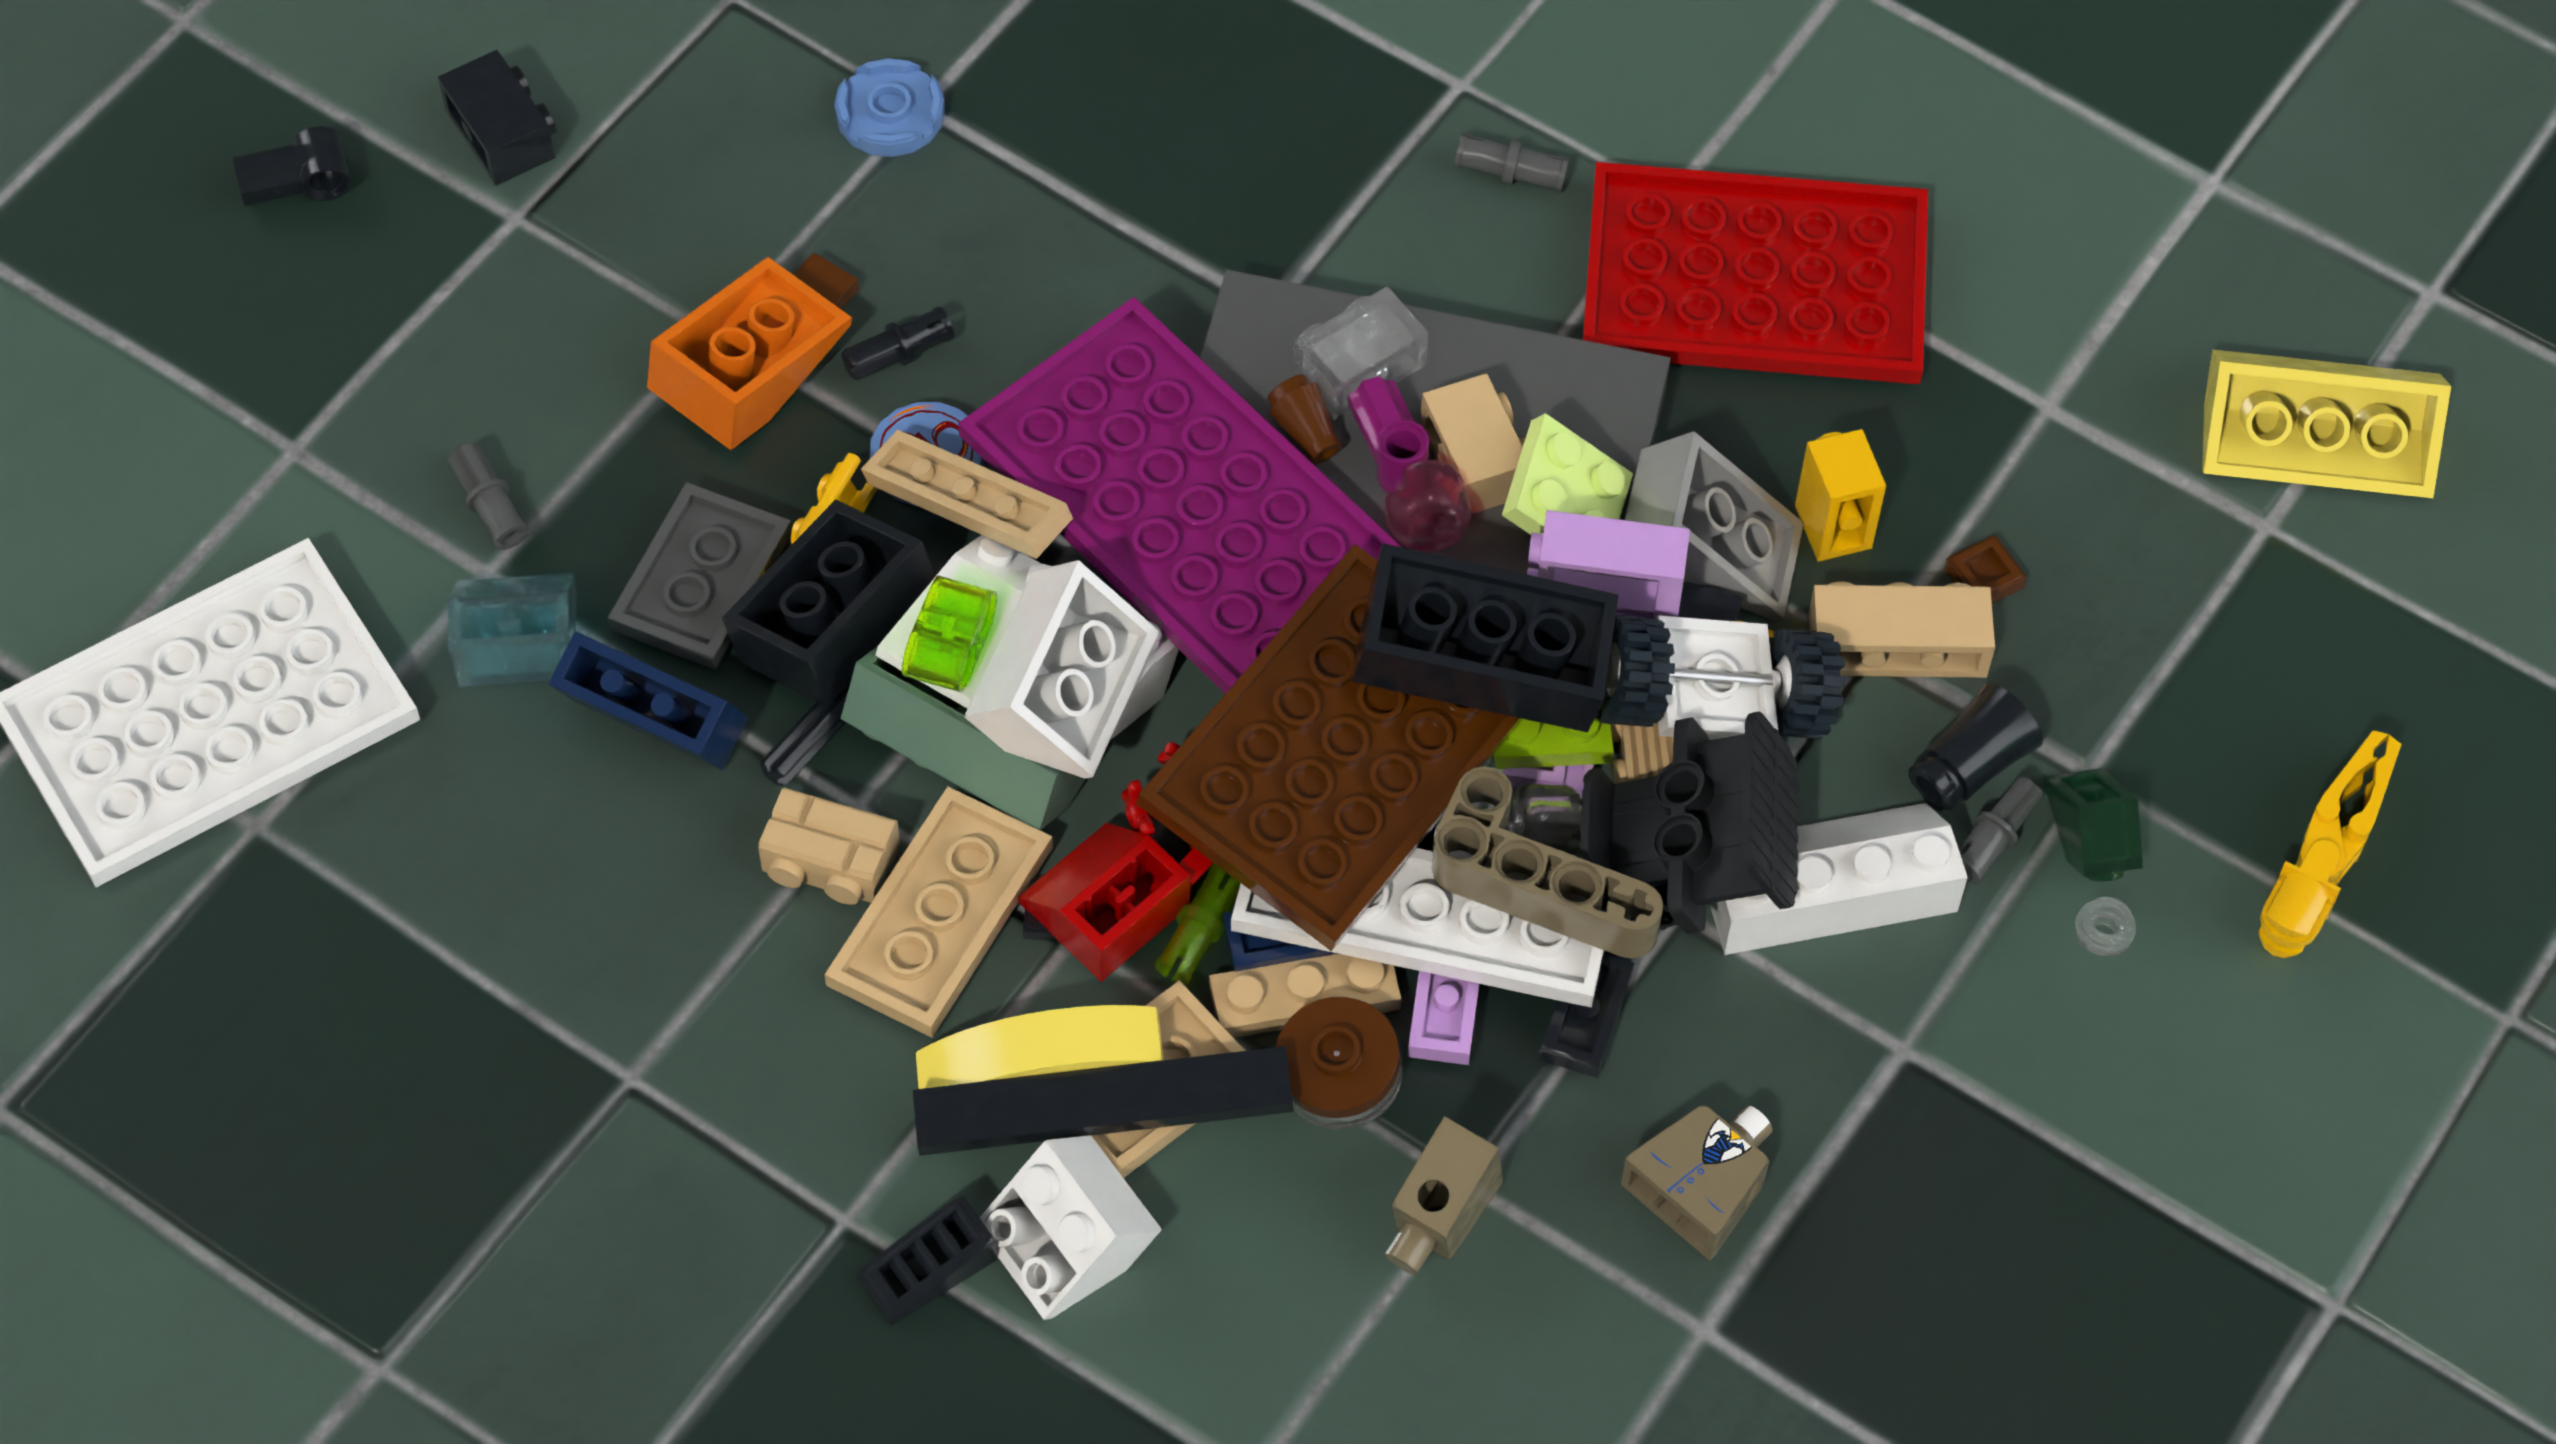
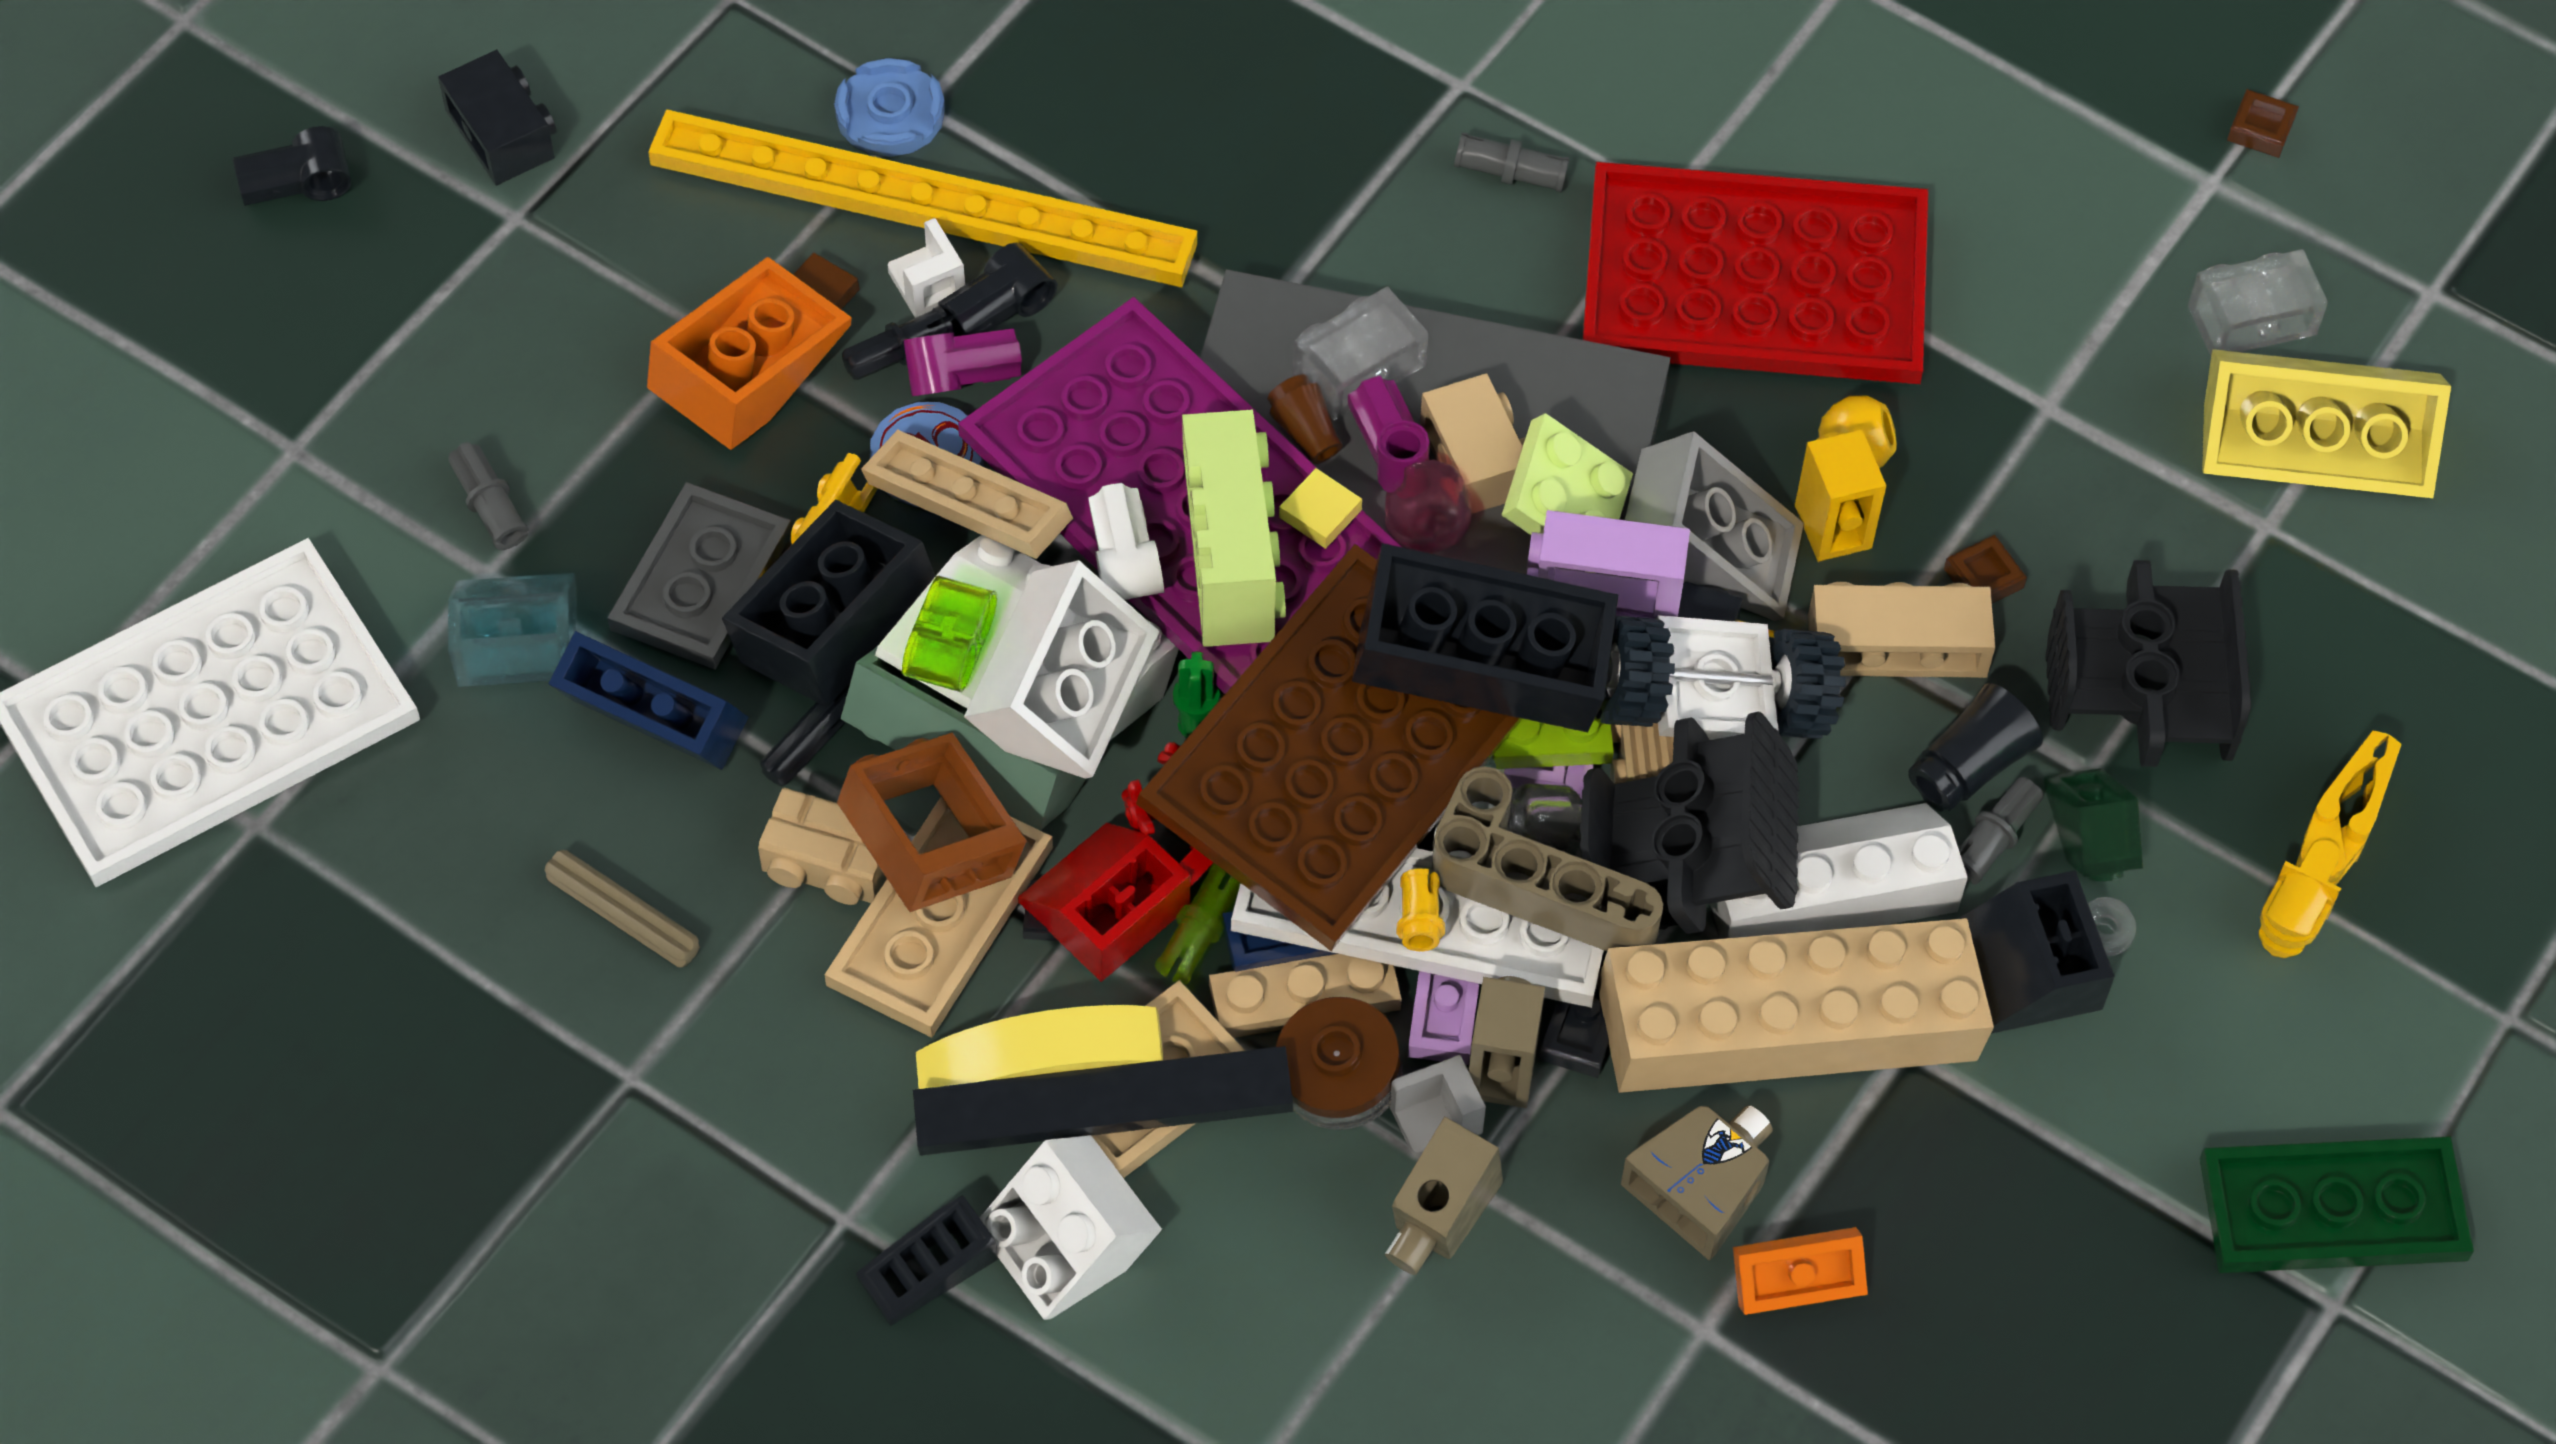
none -> dark tan axle [544,850,700,967]
none -> yellow plate [648,109,1197,288]
none -> dark orange window [837,732,1027,912]
none -> white panel [888,218,965,318]
none -> magenta piece [903,328,1022,396]
none -> black piece [938,242,1058,337]
none -> white piece [1088,483,1164,600]
none -> green axle [1173,651,1220,738]
none -> yellowish green wedge [1182,410,1286,647]
none -> light yellow tile [1279,468,1362,549]
none -> light grey panel [1390,1055,1486,1158]
none -> yellow pin [1396,868,1445,952]
none -> dark tan brick [1469,976,1545,1108]
none -> tan brick [1597,918,1994,1093]
none -> orange plate [1733,1227,1868,1315]
none -> yellow piece [1818,396,1897,468]
none -> black slope [1958,870,2115,1034]
none -> black piece [2045,560,2251,767]
none -> clear brick [2188,249,2328,356]
none -> dark green plate [2199,1136,2474,1273]
none -> reddish brown tile [2227,89,2299,158]

